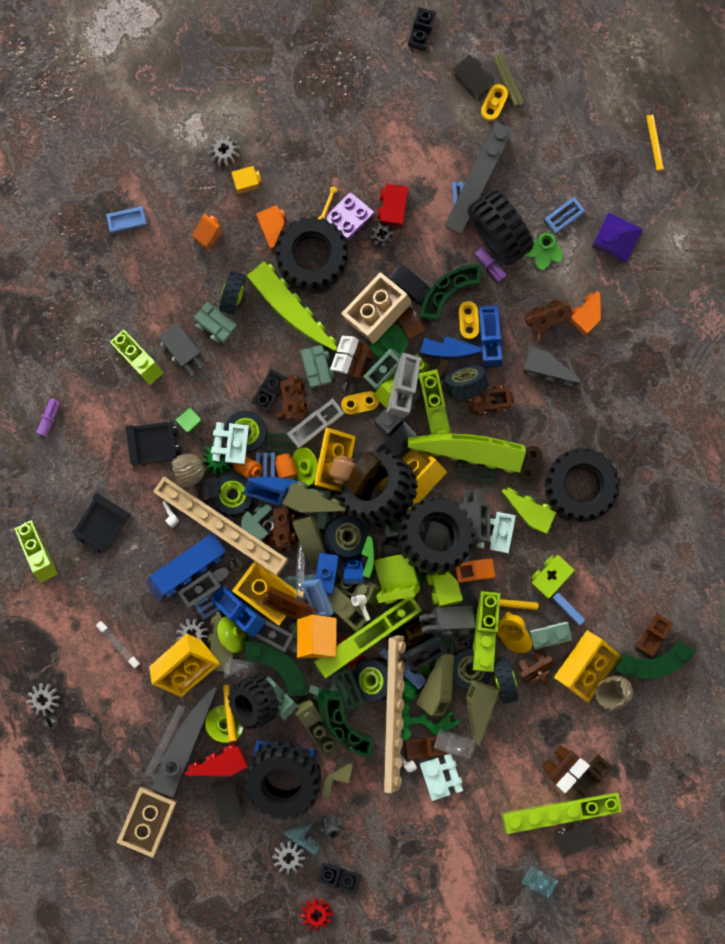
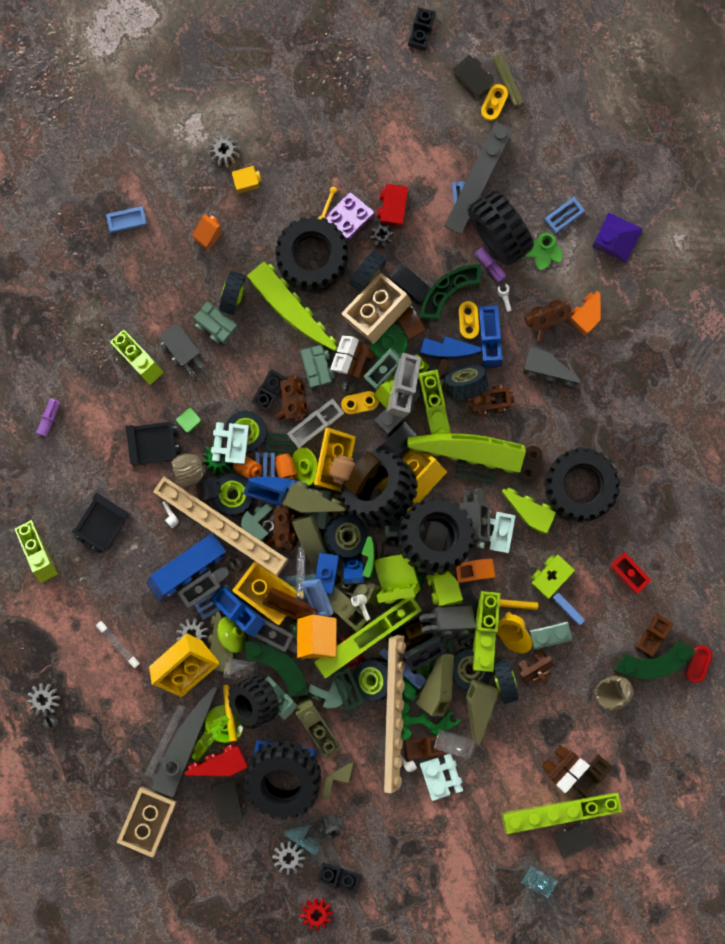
orange slope [256,205,287,252] -> none
dark green brick [318,689,374,758] -> none
yellow slope [554,630,621,703] -> none
yellow bar [646,115,664,171] -> none
none -> clear neon green plate [191,715,230,761]
none -> black wheel [349,251,387,293]
none -> white hand [498,284,512,312]
none -> red brick [608,552,652,595]
none -> red tile [686,645,712,683]

